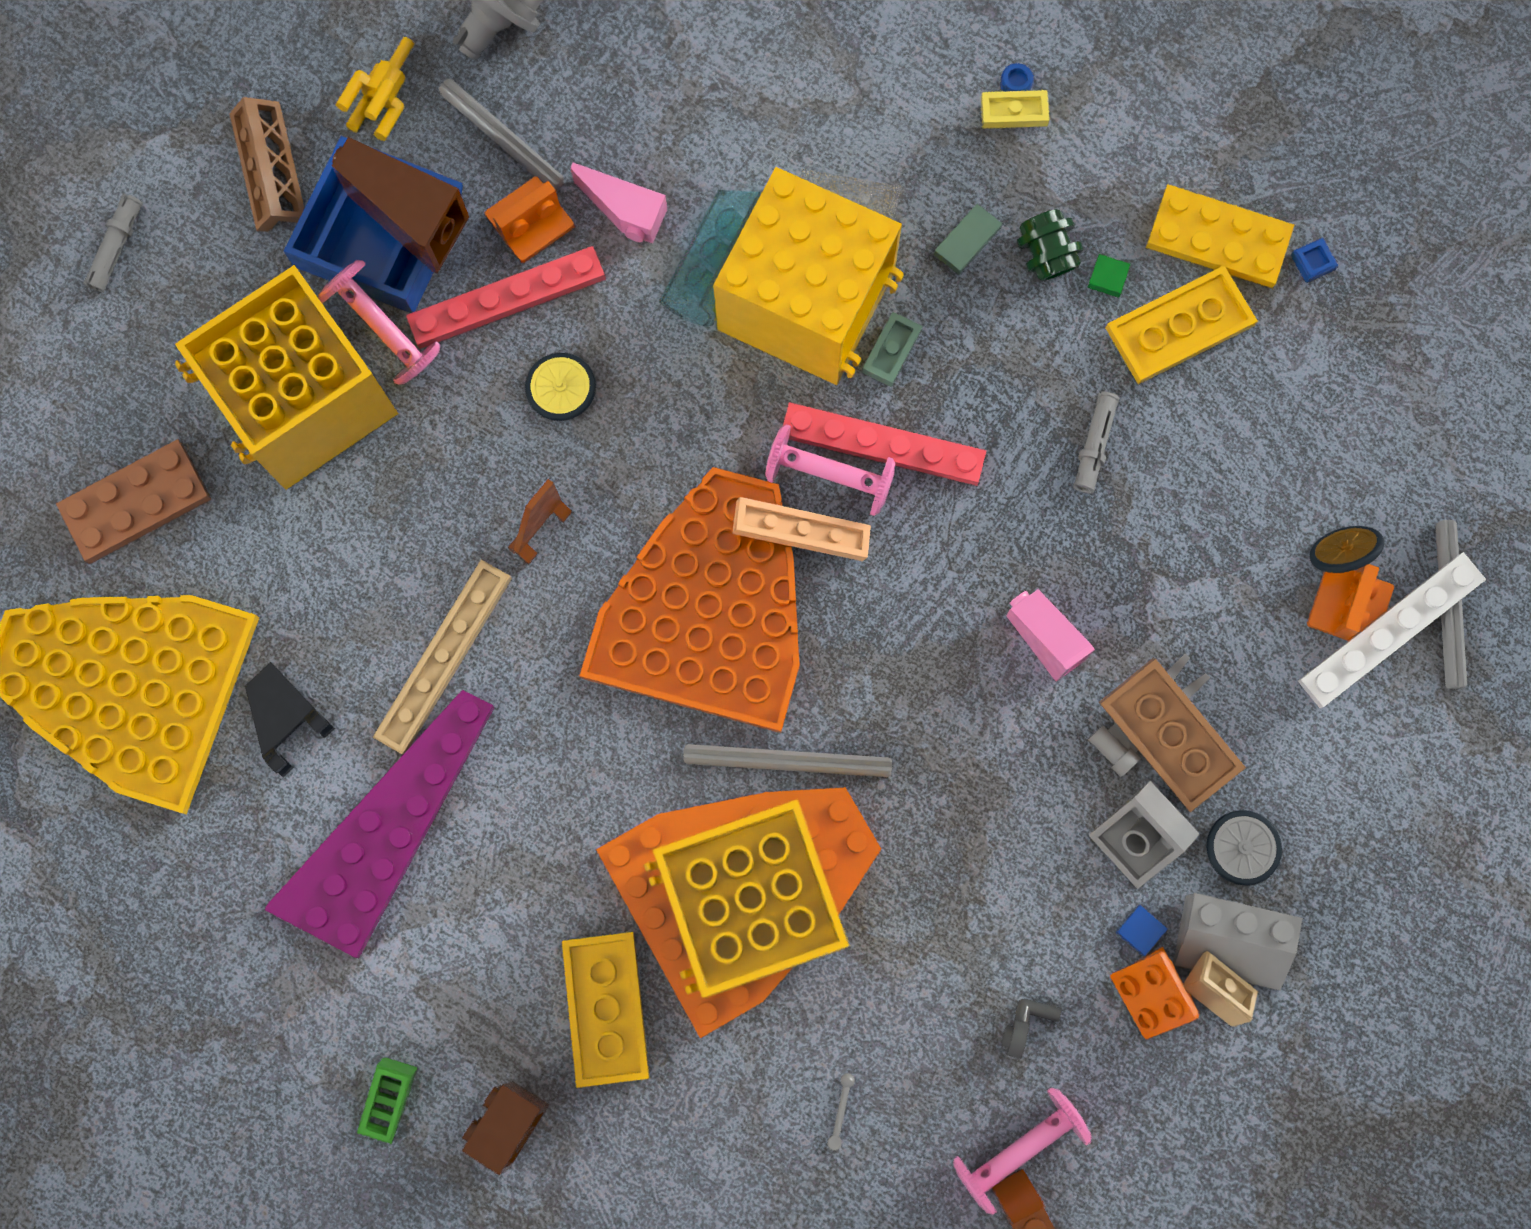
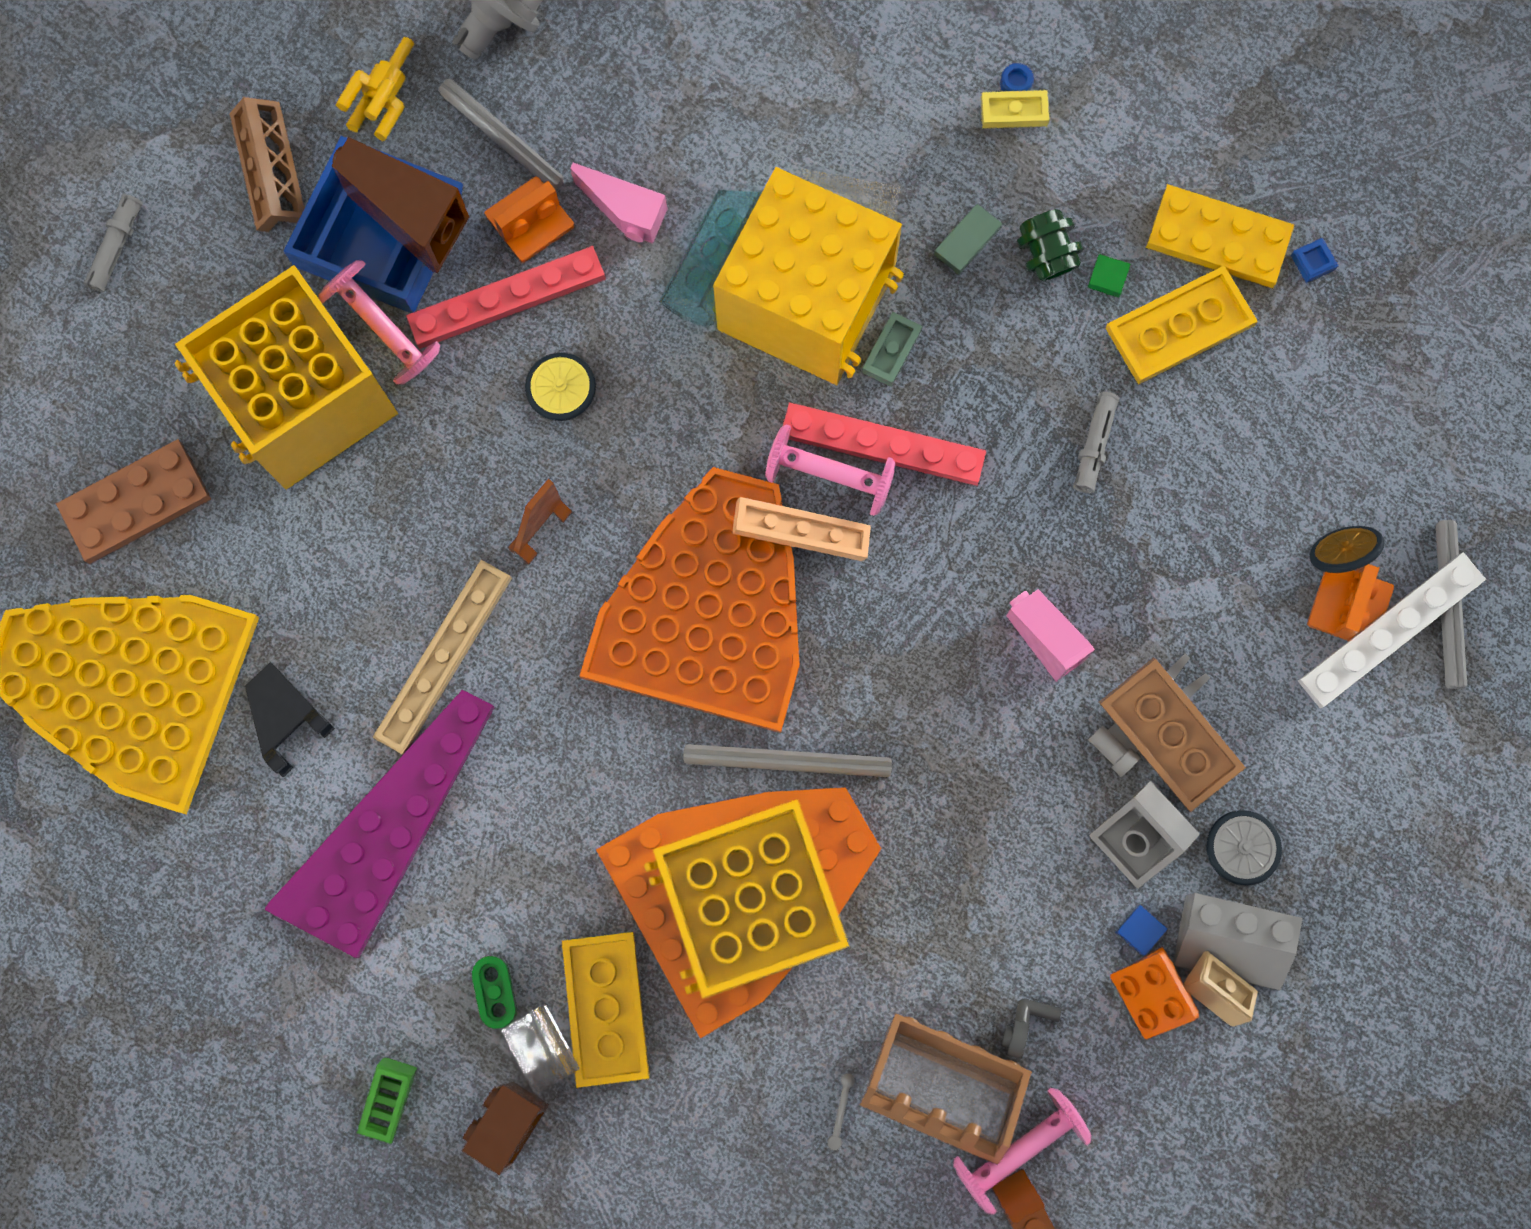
none -> green plate [472,956,517,1029]
none -> clear plate [501,1004,580,1095]
none -> window [860,1013,1032,1165]

